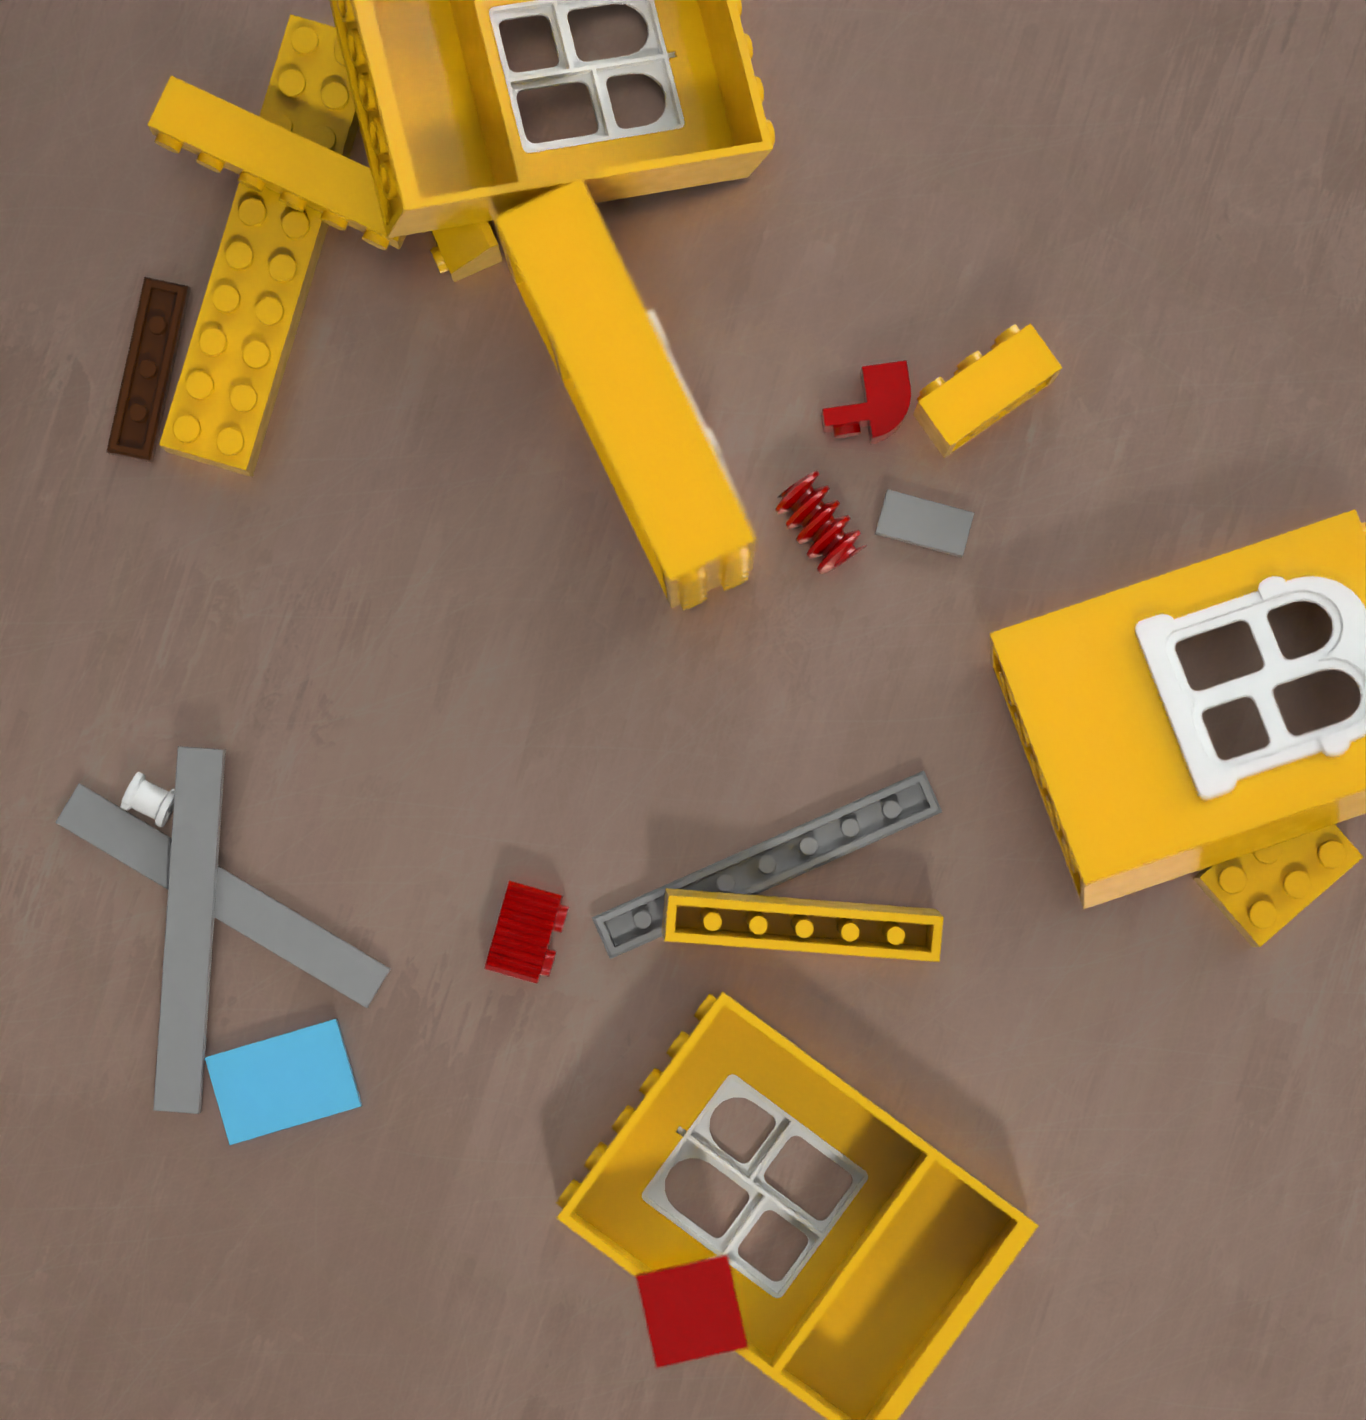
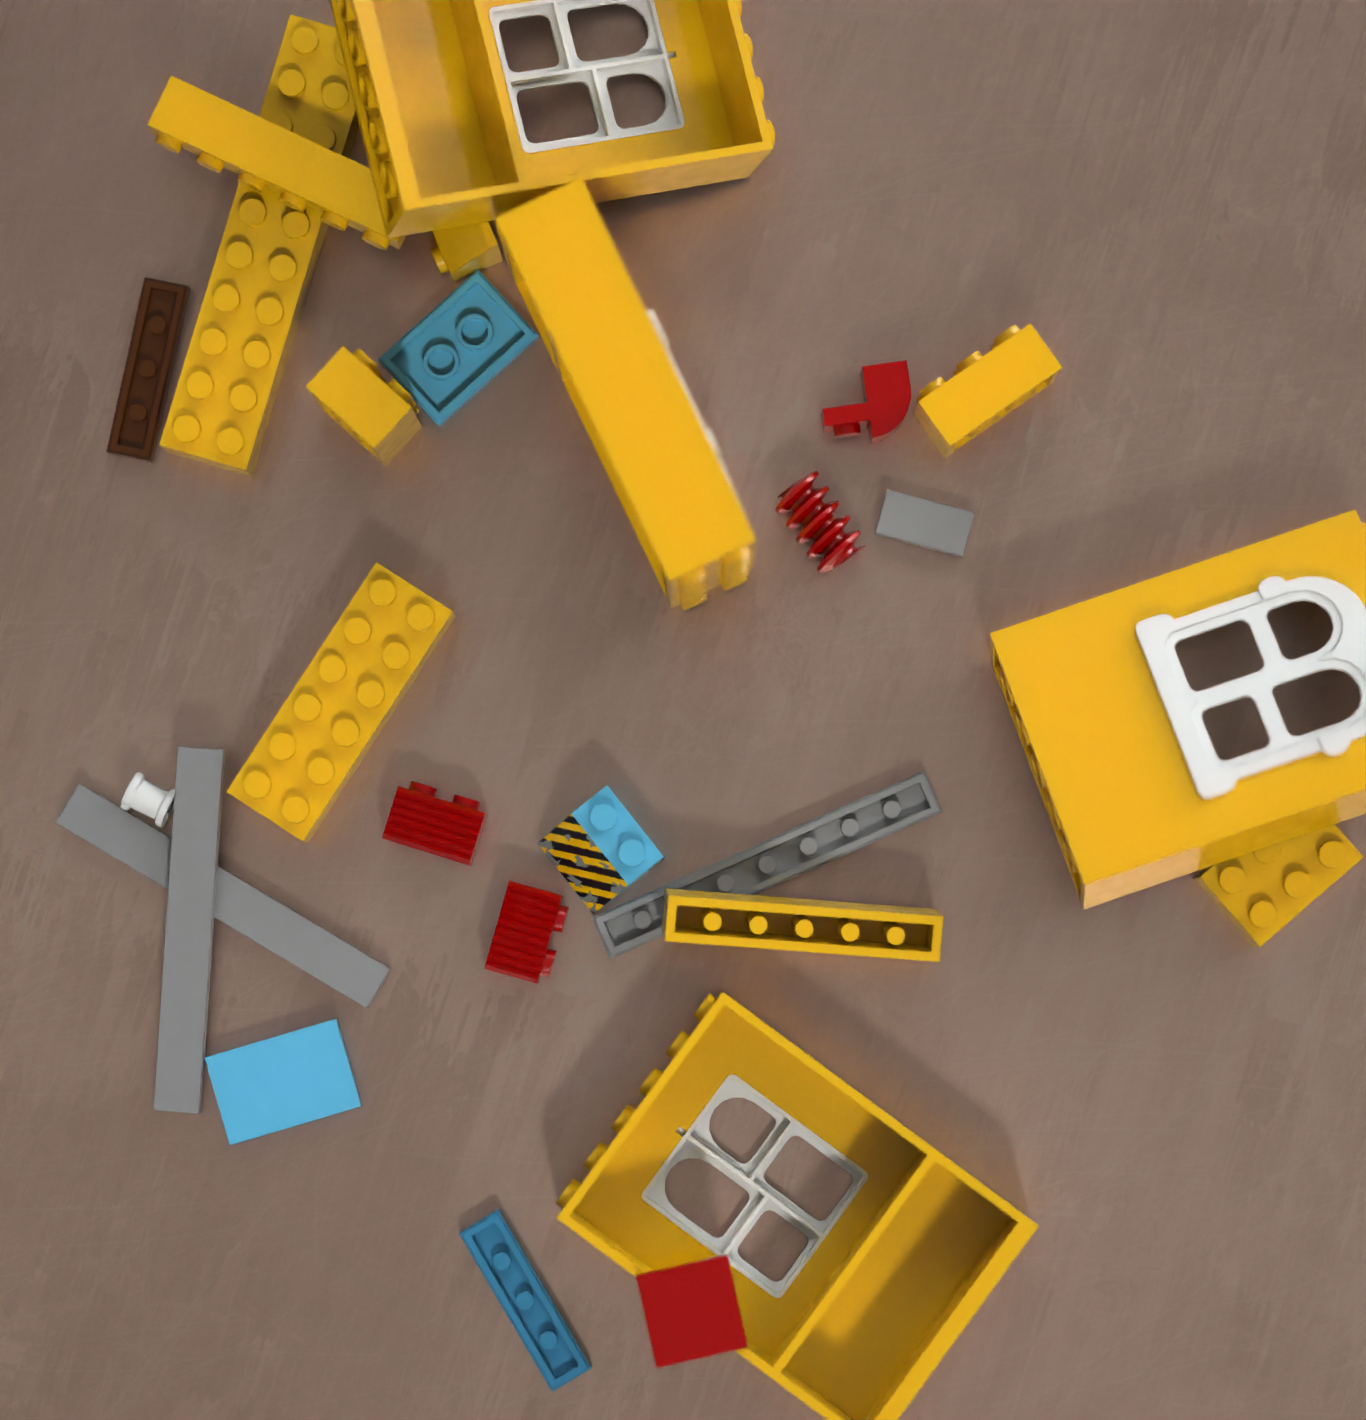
none -> yellow brick [226,562,456,843]
none -> yellow brick [306,346,422,466]
none -> medium azure tile [378,269,539,427]
none -> red brick [382,781,487,866]
none -> dark azure tile [459,1209,592,1392]
none -> slope [537,786,664,915]

